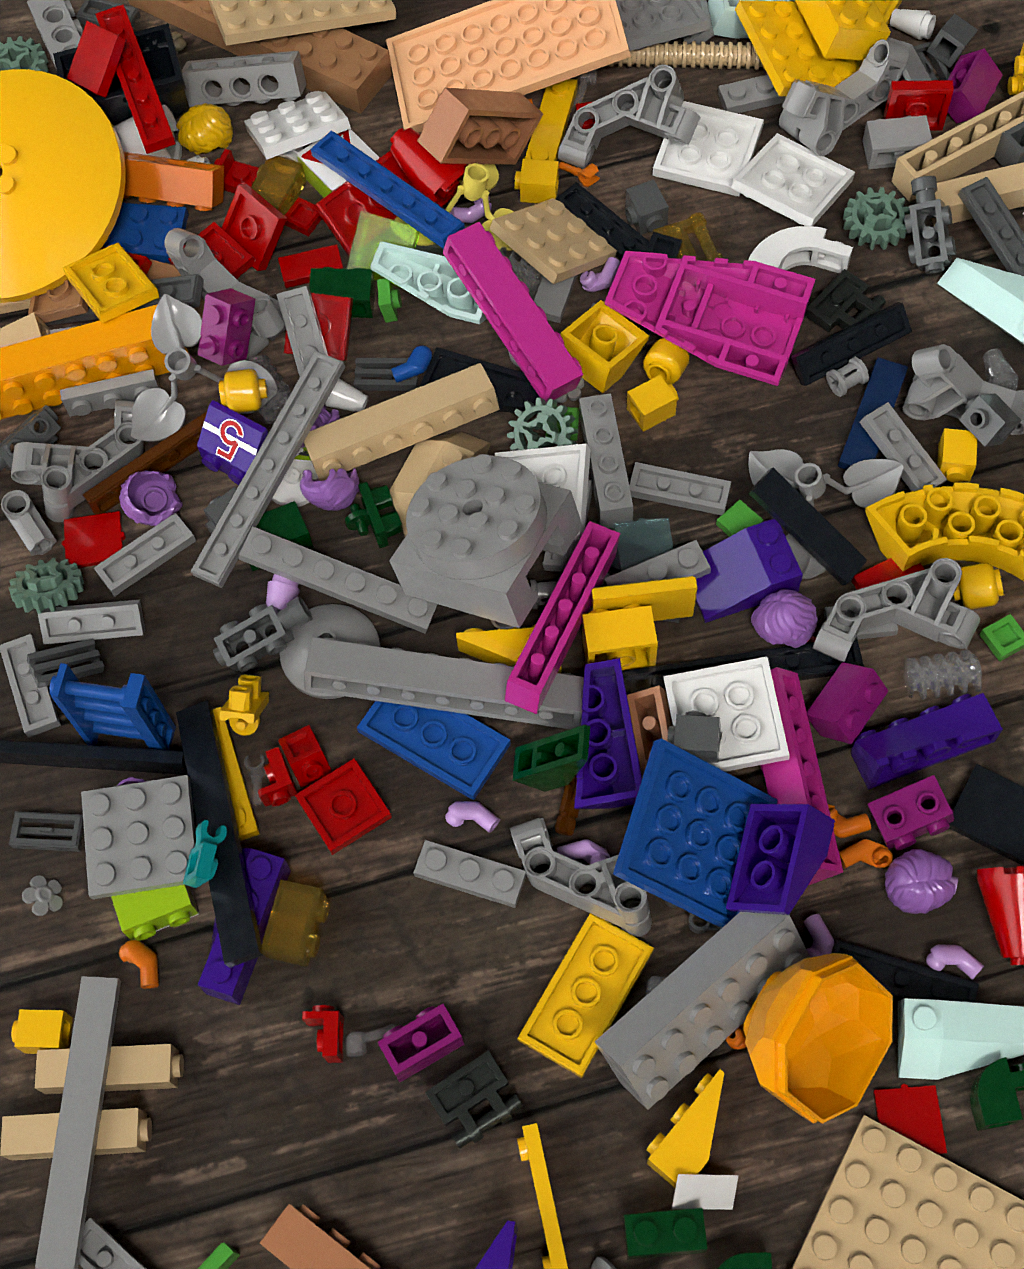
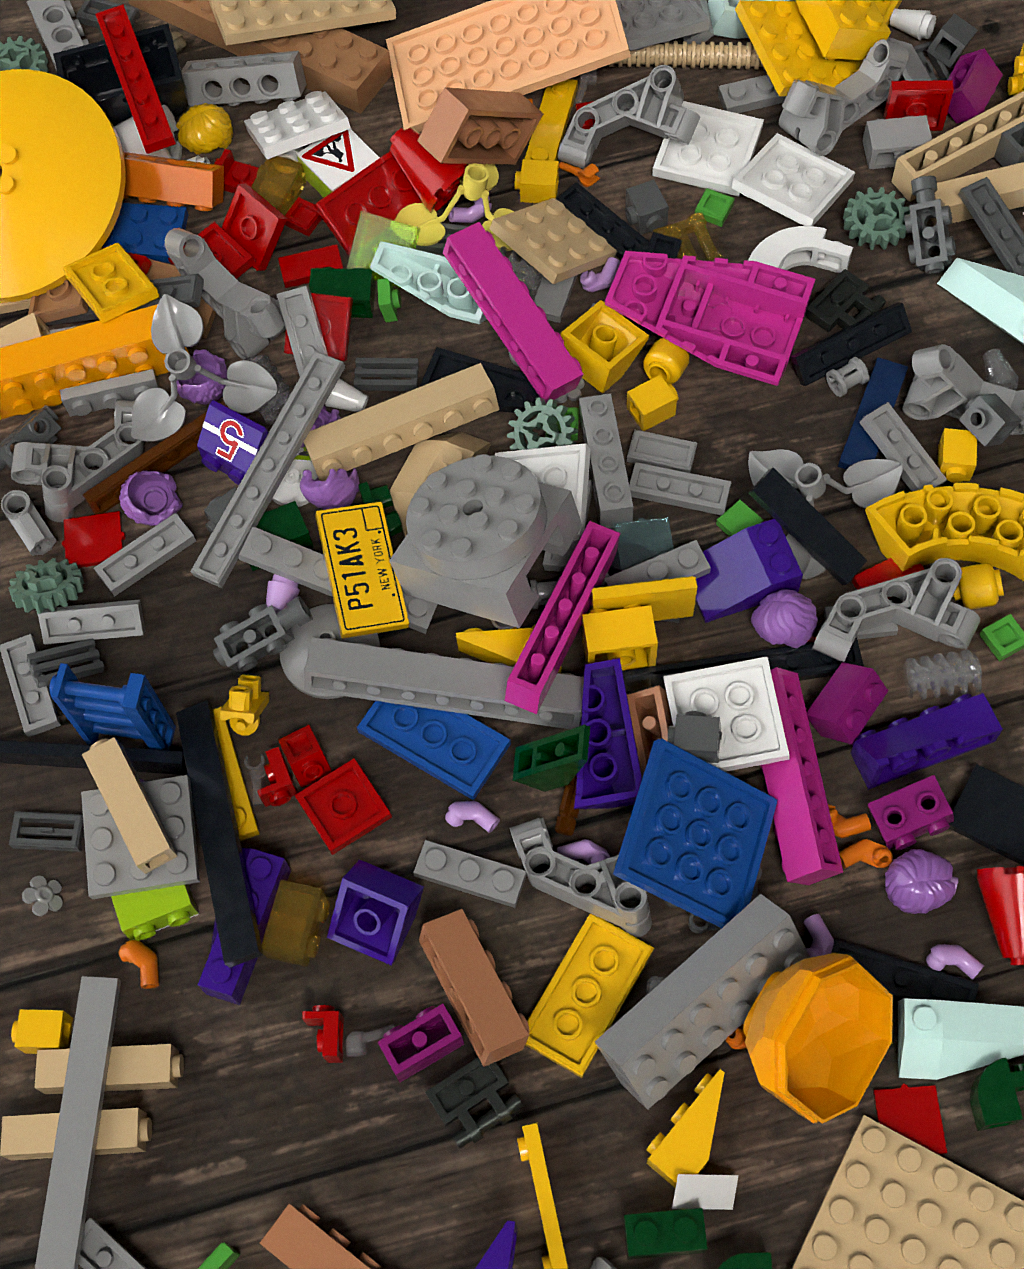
red tile [67,21,126,98] -> none
teal plate [183,820,227,888] -> none
magenta brick [198,288,256,366] -> none
yellow head [219,369,268,413] -> none
blue tile [311,130,465,249] -> none
blue arm [391,345,432,383] -> none
dark purple slope [726,804,835,915] -> none
none -> tan brick [82,737,178,874]
none -> medium lavender hair [177,349,227,405]
none -> yellow tile [315,502,409,639]
none -> dark purple slope [327,859,424,966]
none -> nougat brick [419,909,529,1067]
none -> light grey tile [627,429,697,473]
none -> bright green tile [694,188,735,227]

